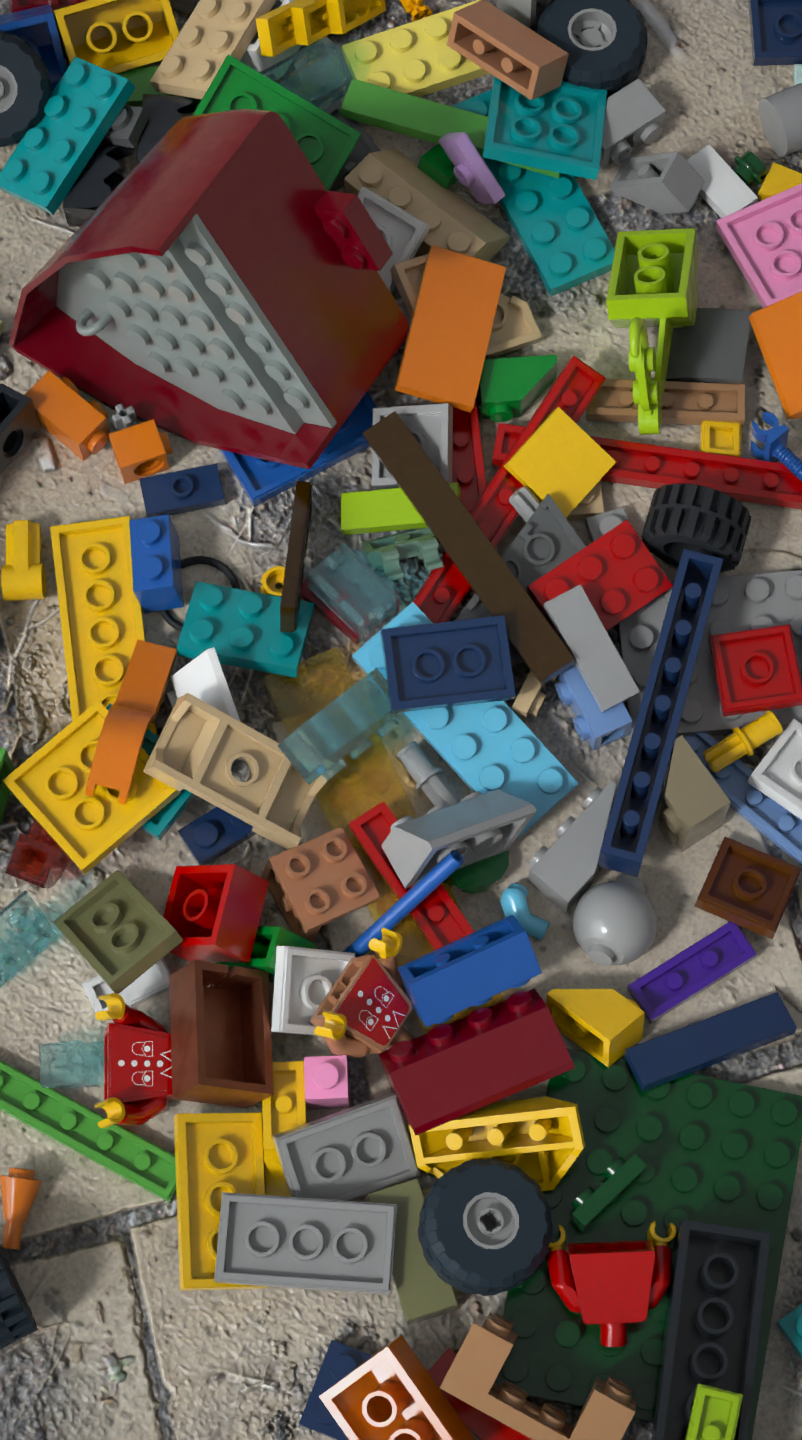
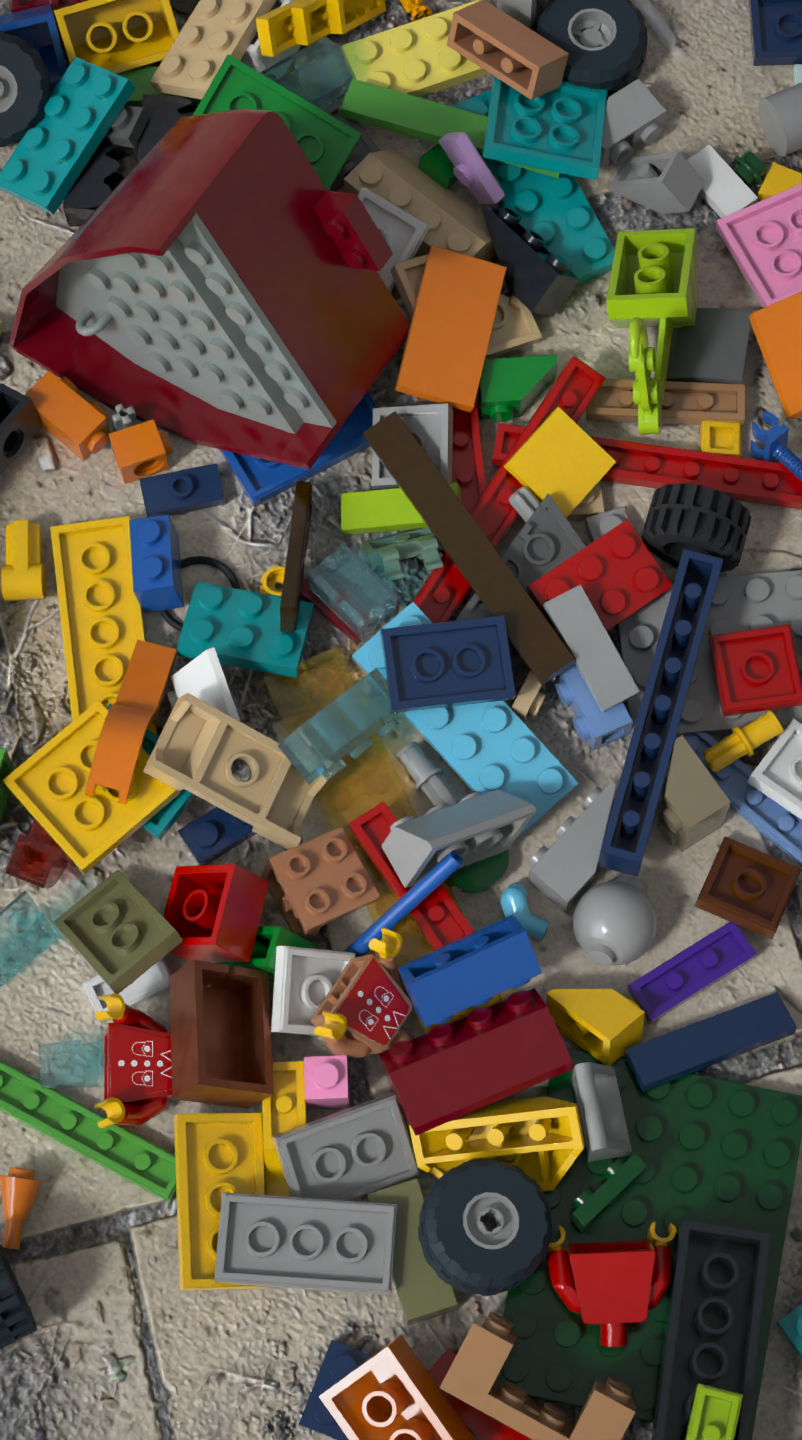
none -> black slope [482,205,579,317]
none -> light grey tile [571,1062,632,1162]

